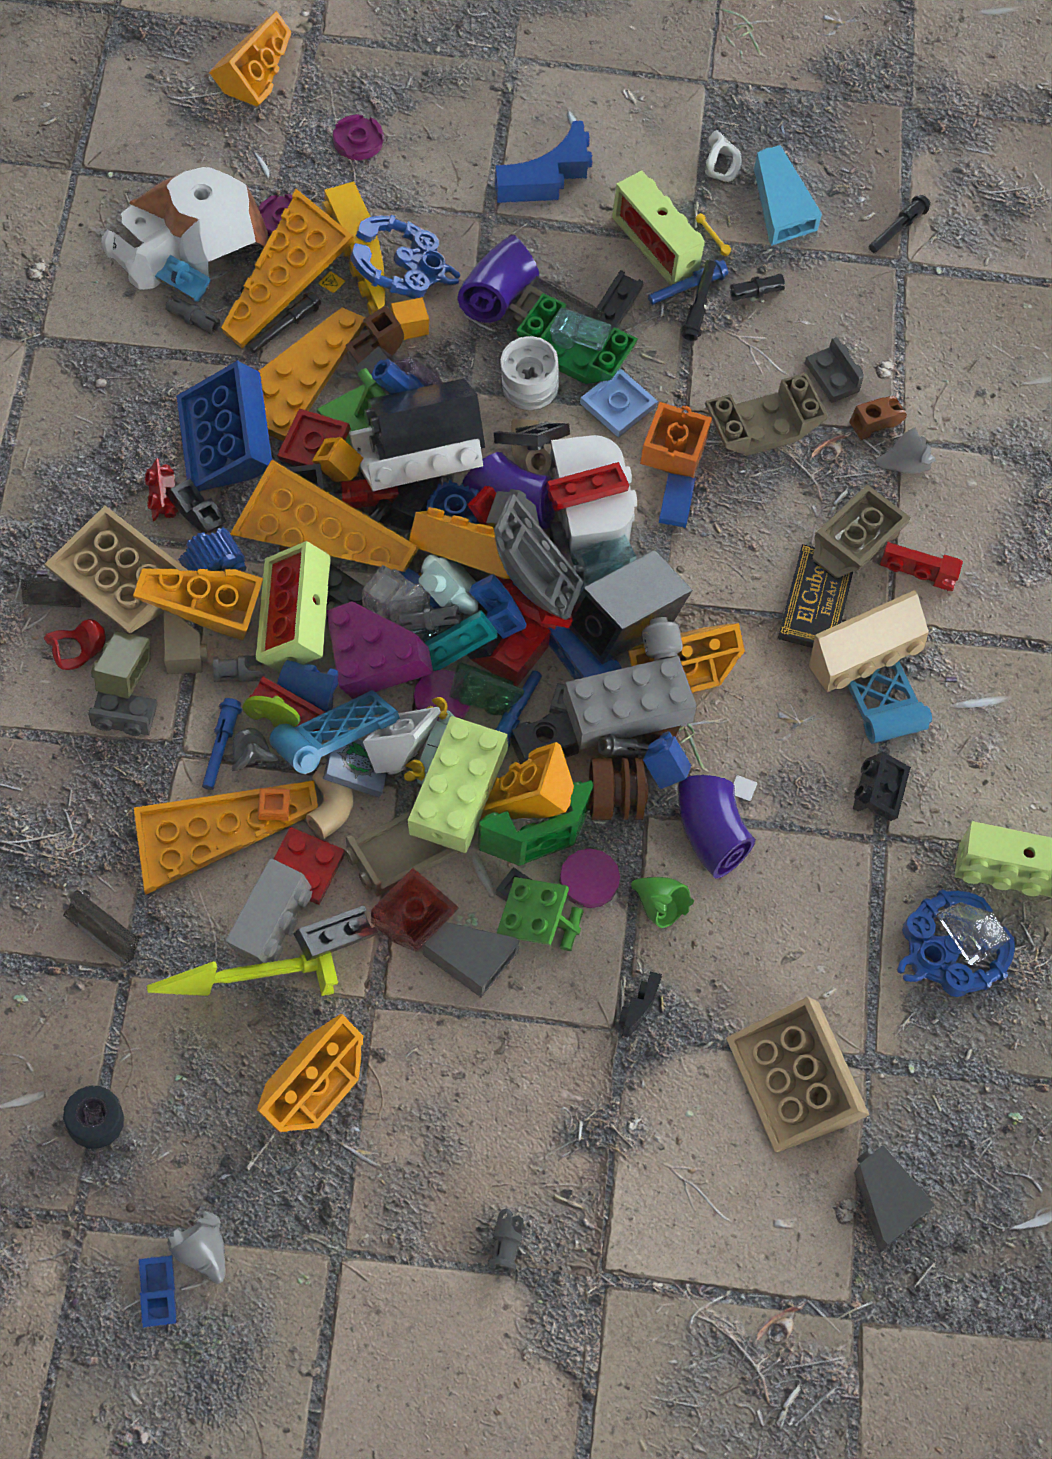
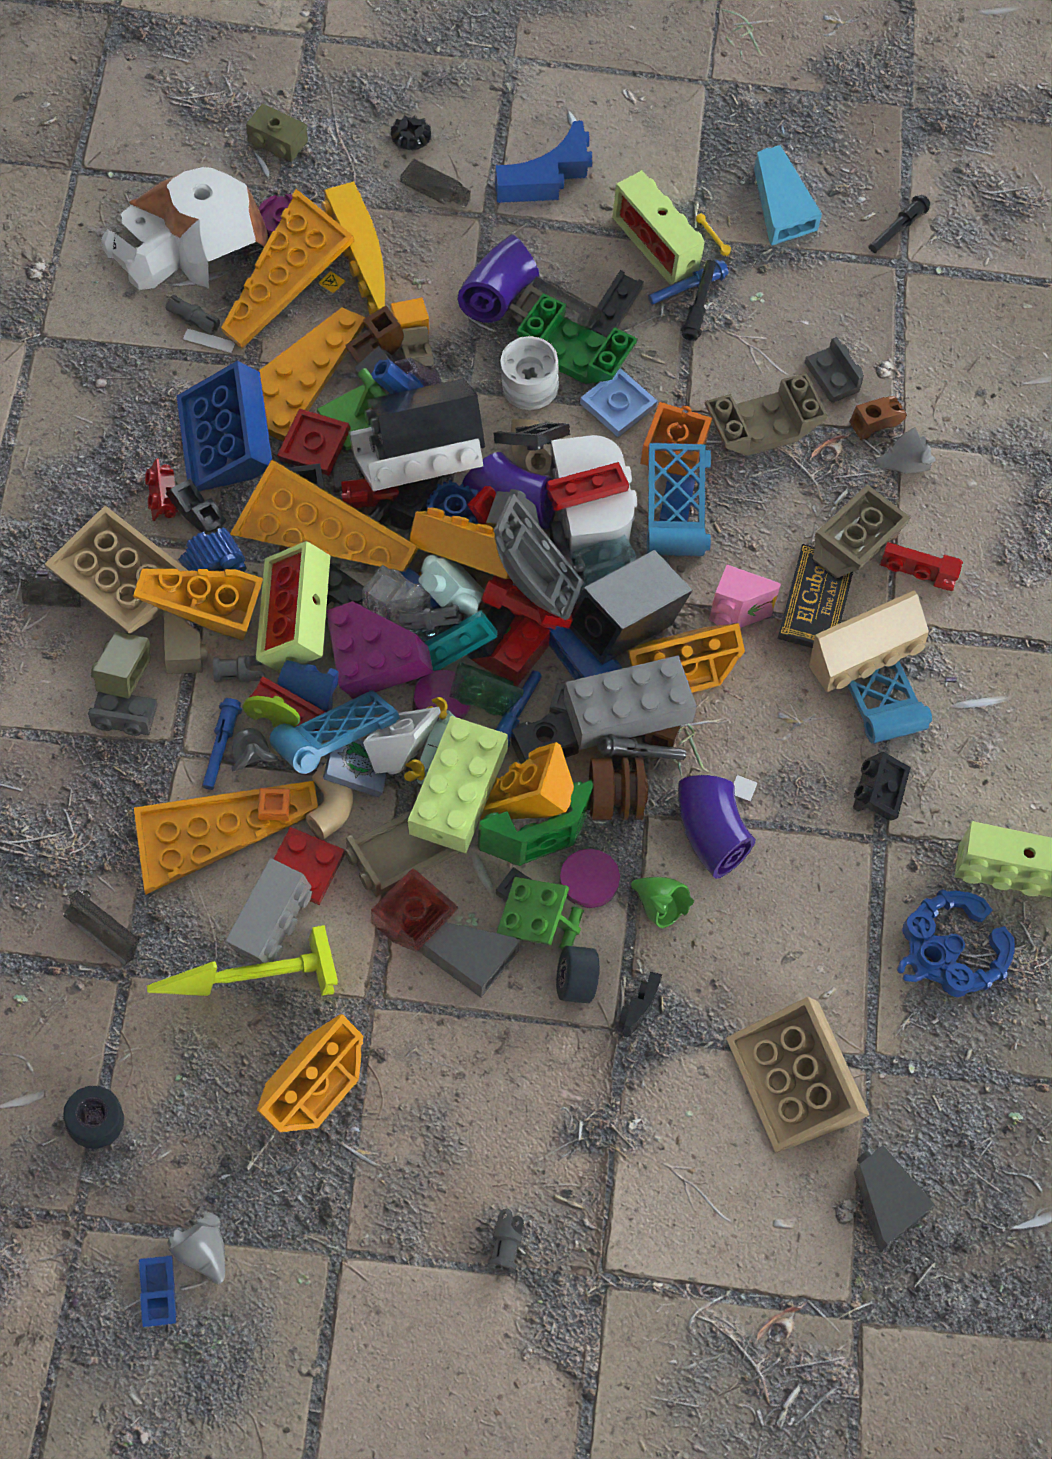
red piece [44,619,106,670] -> none
dark azure hips [155,255,211,302] -> none
light orange wedge [209,11,291,106] -> none
black pin [248,292,321,353] -> none
hinge [293,905,378,961] -> none
light orange brick [312,437,363,482] -> none
magenta tile [332,114,384,160] -> none
blue piece [350,215,460,299] -> none
blue slope [469,574,527,639] -> none
clear light blue plate [550,308,611,351] -> none
light grey head [642,617,683,661] -> none
blue brick [643,731,692,790] -> none
white piece [705,130,741,182] -> none
black pin [730,273,785,301] -> none
clear slope [936,902,1010,965] -> none
none -> white sticker [183,328,235,353]
none -> olive brick [246,103,308,162]
none -> black gear [391,115,432,150]
none -> clear smoke hinge [400,159,471,208]
none -> dark tan bracket [402,326,434,369]
none -> black wheel [556,946,600,1003]
none -> dark azure piece [647,443,711,556]
none -> bright pink slope [709,565,781,628]

